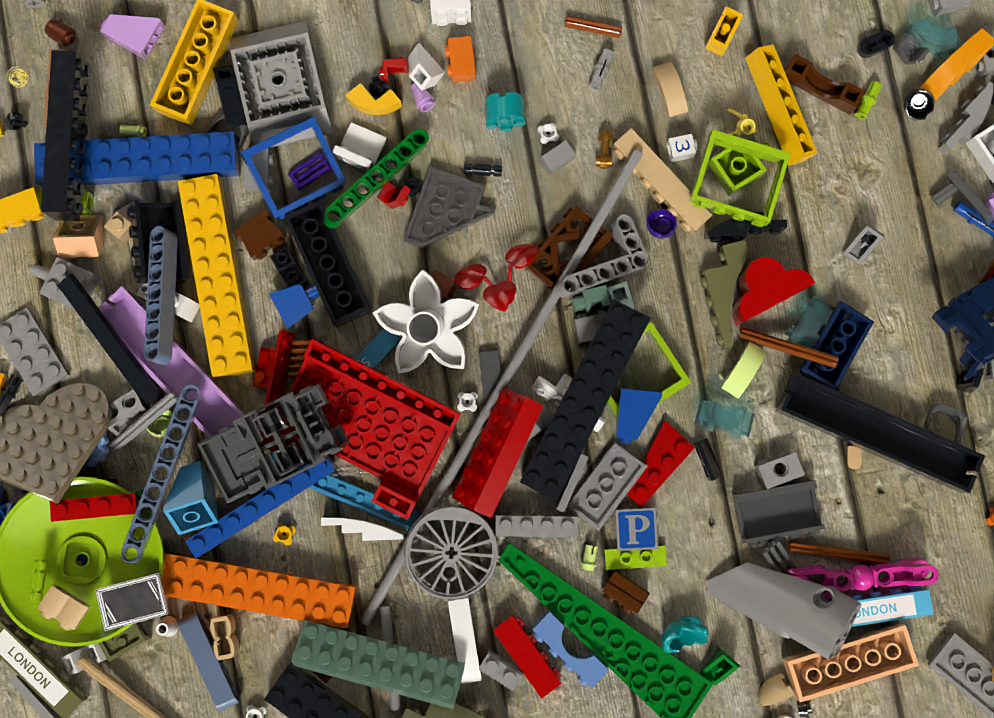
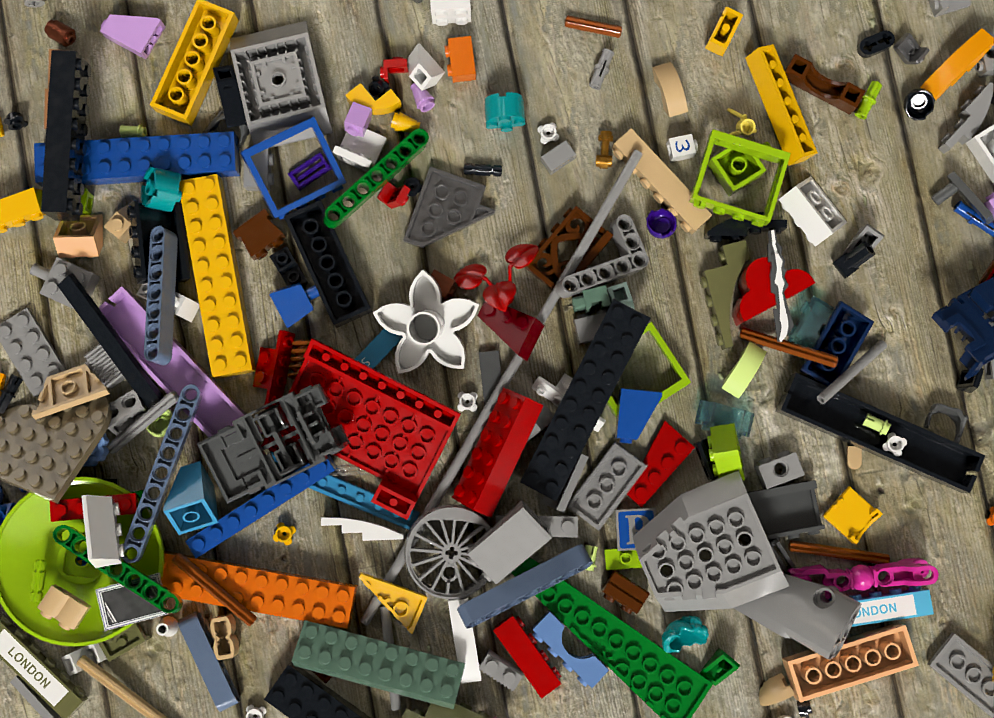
clear tile [6,66,29,88] -> none
clear light blue brick [903,16,963,55] -> none
none -> tan wing [31,364,110,420]
none -> green beam [53,525,183,613]
none -> white slope [81,495,125,568]
none -> light grey brick [84,343,125,388]
none -> teal brick [141,167,182,212]
none -> dark orange axle [172,553,257,626]
none -> lavender brick [344,102,372,137]
none -> yellow wing [358,572,428,634]
none -> yellow cone [390,112,421,133]
none -> sand blue beam [457,544,593,629]
none -> light grey slope [467,500,552,584]
none -> dark red wedge [477,301,545,361]
none -> light grey wedge [632,470,790,612]
none -> lime brick [707,423,745,480]
none -> dark grey sword [767,230,794,342]
none -> white slope [779,176,847,247]
none -> light grey piece [817,340,887,404]
none -> yellow piece [822,486,883,544]
none -> black piece [832,241,875,279]
none -> yellowish green pin [863,413,891,435]
none -> white plate [882,433,907,456]

